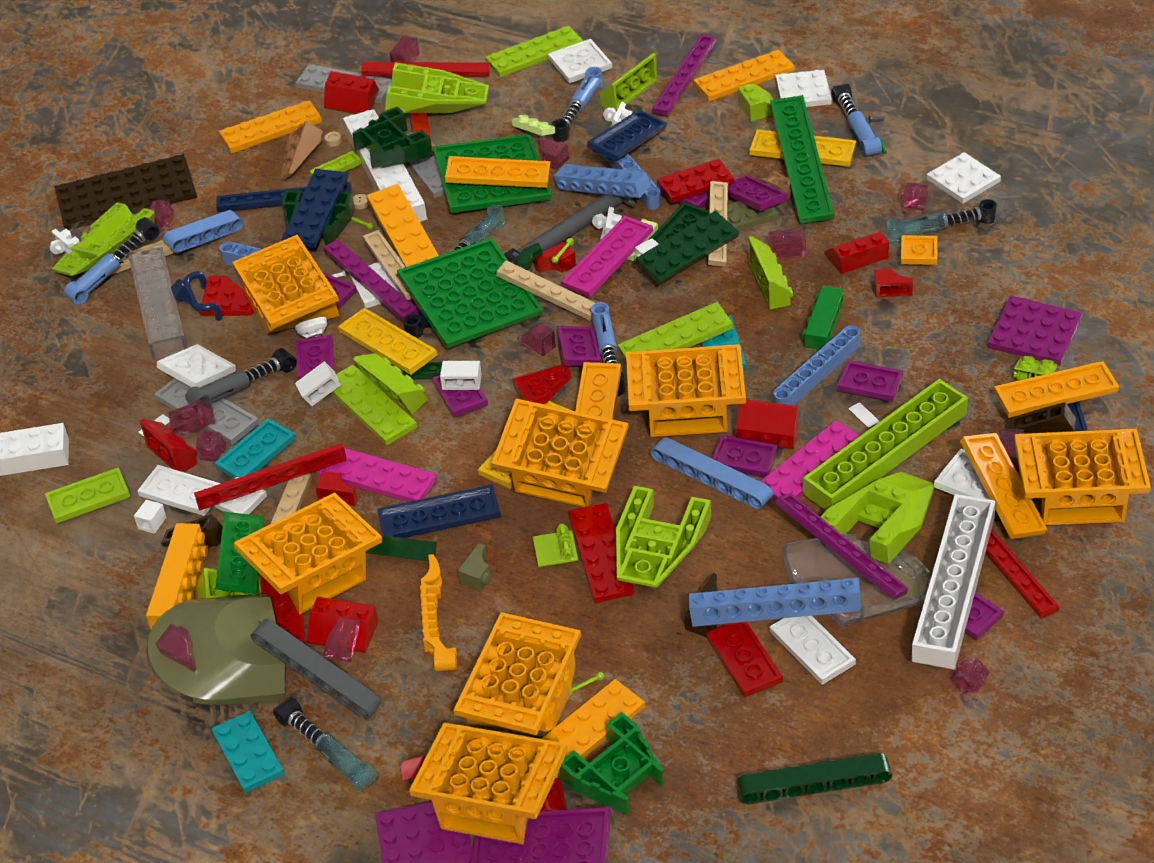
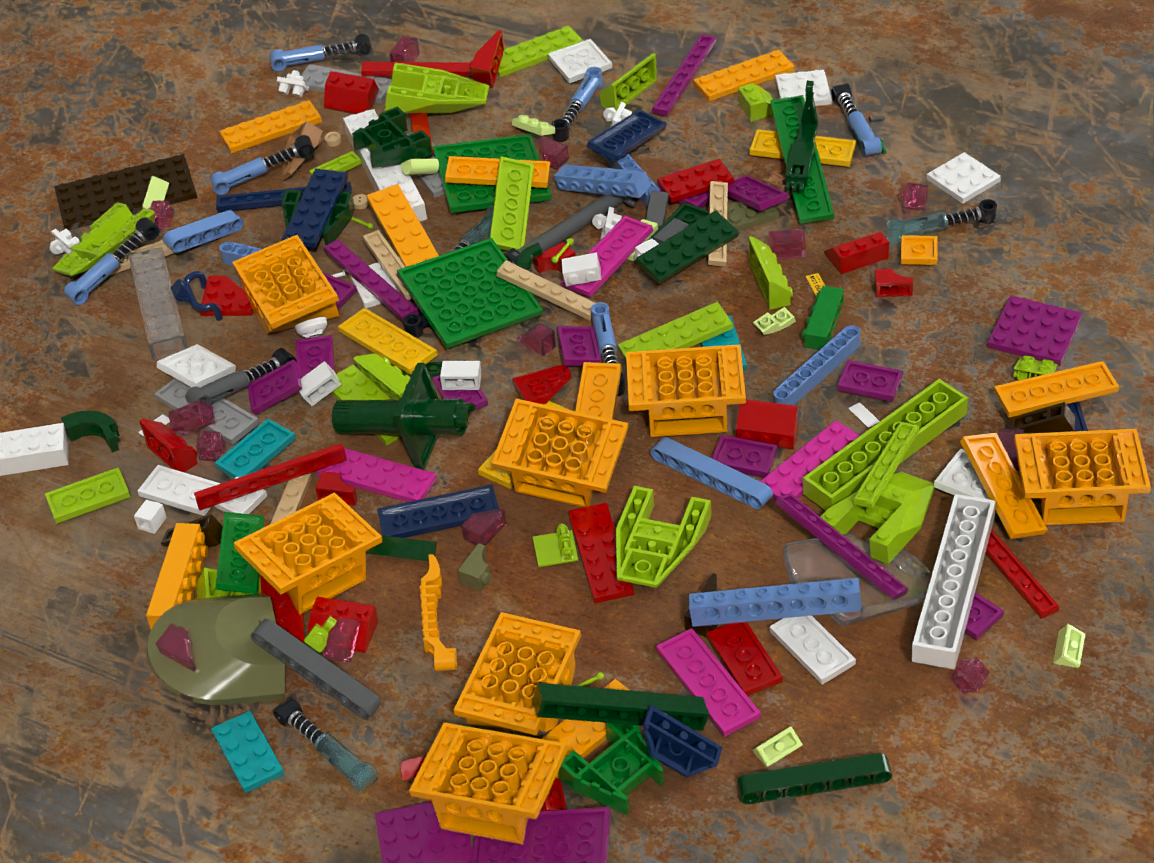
none -> dark green arch [61,410,120,453]
none -> yellowish green slope [142,176,169,215]
none -> piece [210,135,315,195]
none -> magenta plate [247,359,302,415]
none -> piece [269,34,372,71]
none -> white hips [277,70,309,98]
none -> lime plate [304,616,337,653]
none -> dark green piece [332,363,476,470]
none -> yellowish green brick [401,159,439,175]
none -> clear pink slope [462,509,506,546]
none -> red slope [469,30,505,88]
none -> lime plate [489,156,534,251]
none -> dark green brick [532,683,709,731]
none -> white brick [562,252,601,286]
none -> dark blue wedge [643,705,723,778]
none -> dark grey tile [646,191,669,227]
none -> dark grey tile [654,218,689,244]
none -> dark pink plate [656,628,761,737]
none -> yellowish green slope [752,727,803,767]
none -> yellowish green slope [753,307,796,335]
none -> dark green hinge [785,80,819,192]
none -> yellow sticker [806,273,825,295]
none -> lime tile [853,422,919,509]
none -> yellowish green slope [1053,624,1085,668]

